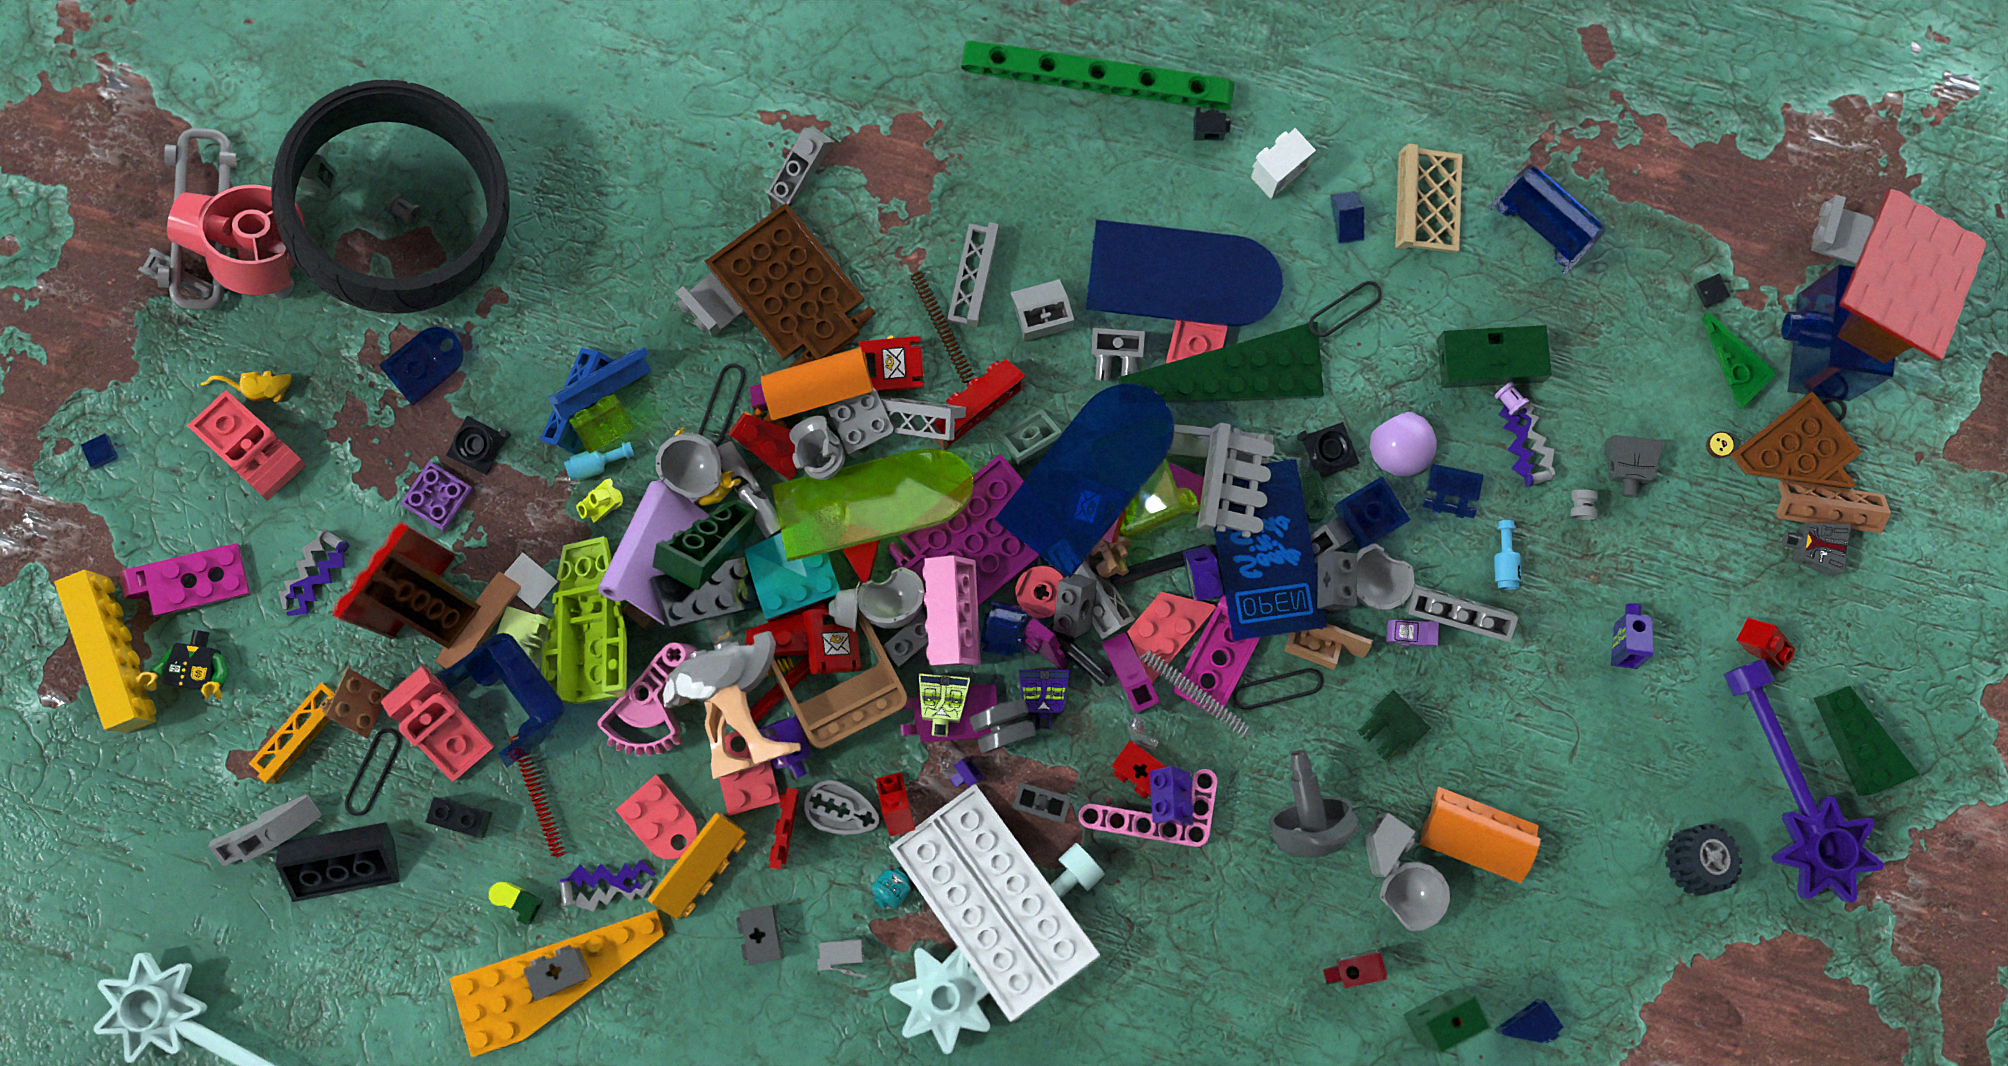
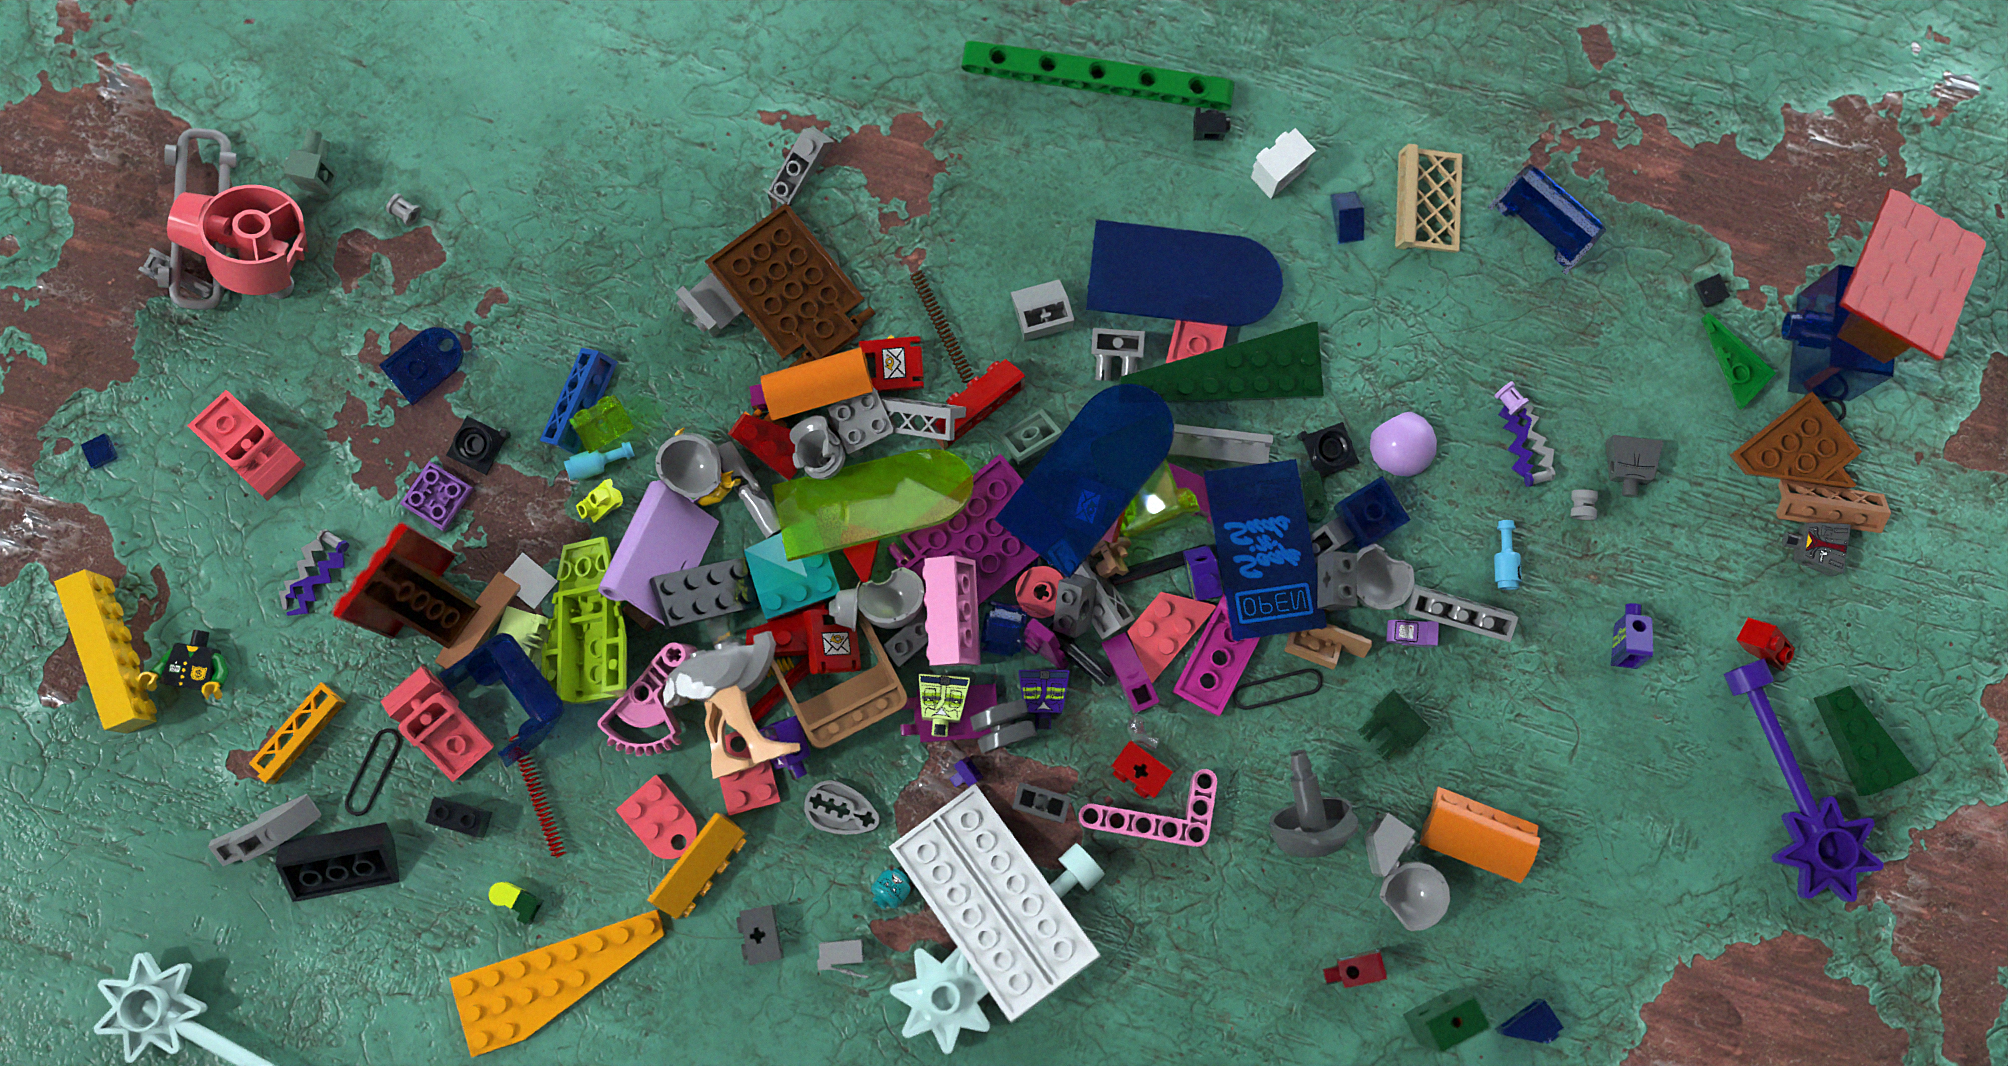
dark pink hinge [119,543,250,617] -> none
yellow animal [200,371,293,402] -> none
black tyre [271,80,510,314] -> none
medium nougat hinge [320,667,389,739] -> none
dark grey brick [523,945,592,1001] -> none
blue fence [547,347,651,420] -> none
piece [558,860,655,912] -> none
dark green wedge [652,499,757,590] -> none
black piece [698,364,745,447] -> none
red wing [769,787,800,869] -> none
red slope [876,772,915,837] -> none
light grey fence [947,222,999,328] -> none
light grey piece [1140,650,1250,739] -> none
dark purple bracket [1150,766,1194,826] -> none
light grey fence [1196,423,1274,538] -> none
black piece [1309,281,1382,337] -> none
clear blue plate [1422,464,1484,519] -> none
dark green brick [1437,325,1552,388] -> none
black wheel [1665,823,1742,896] -> none
tile [1706,431,1735,459] -> none
light grey bracket [1811,195,1874,265] -> none

